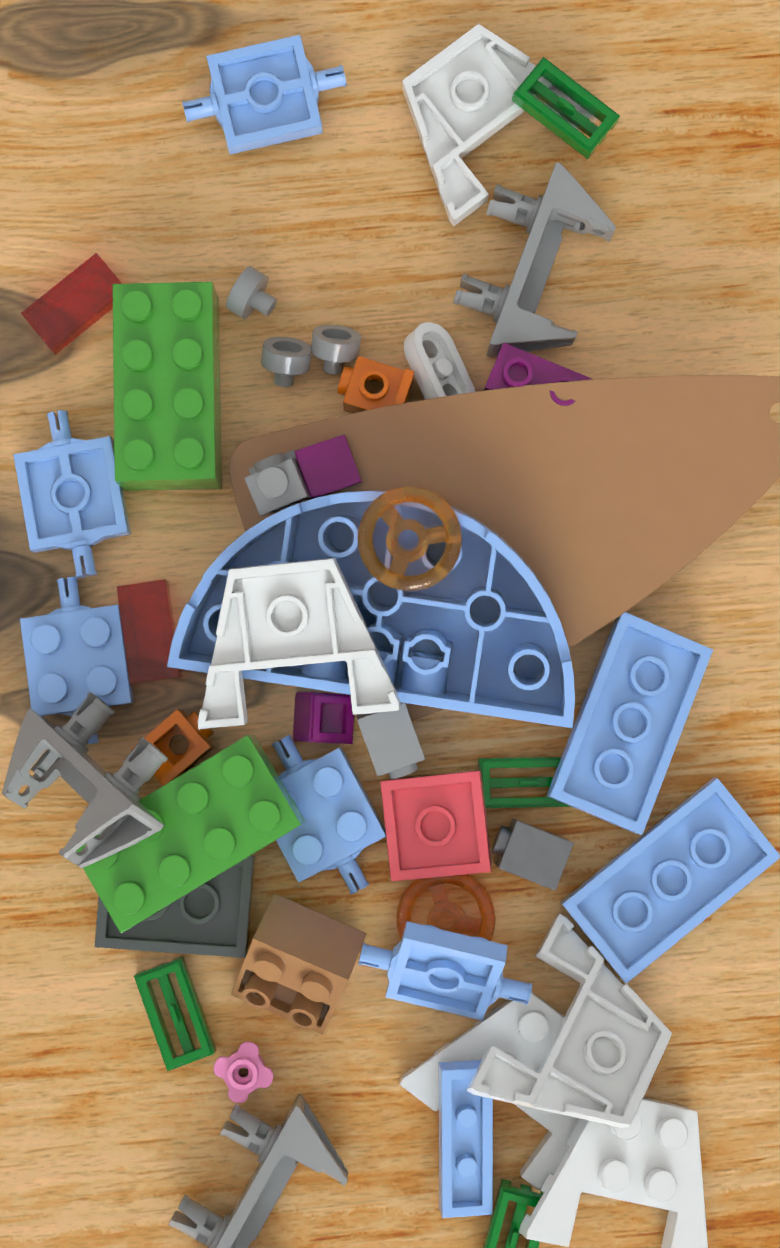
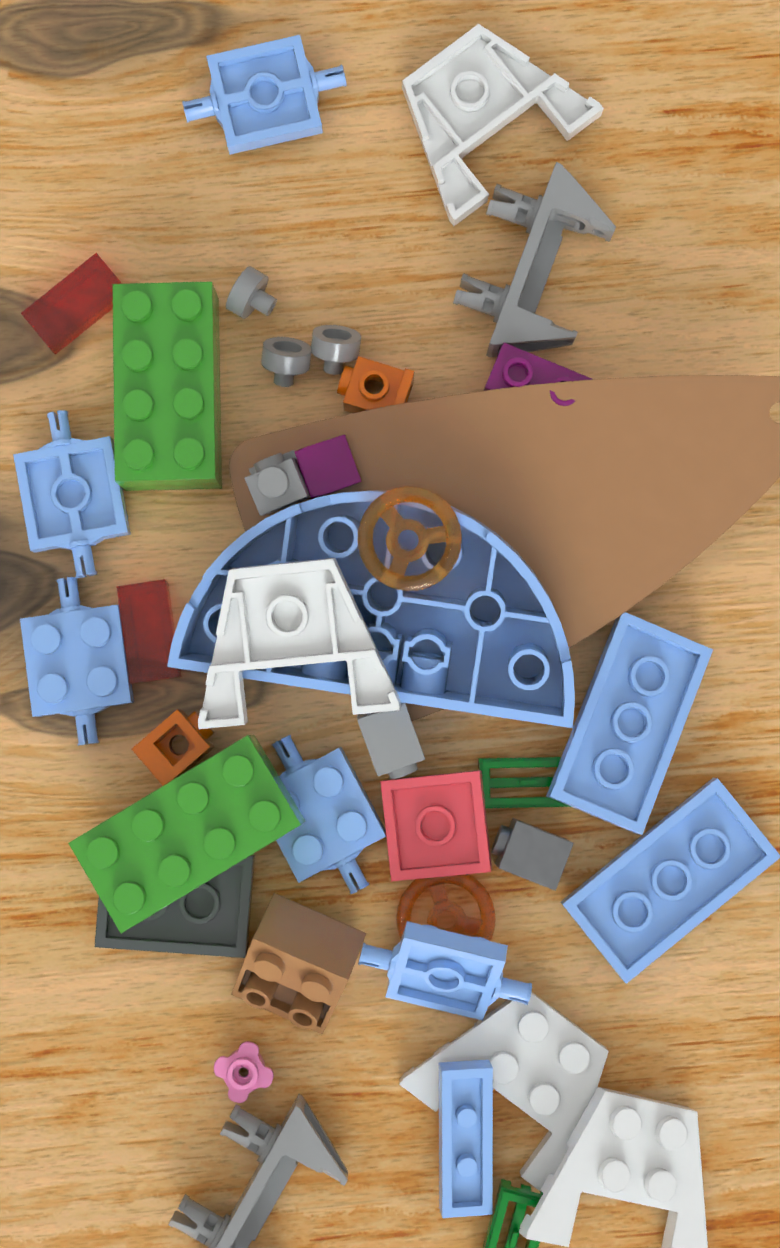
light grey hose [2,692,168,868] -> none
green tile [134,956,217,1072] -> none
magenta slope [293,692,354,744] -> none
white plate [404,322,475,400] -> none
white wing [467,914,672,1128] -> none
green tile [512,57,620,159] -> none

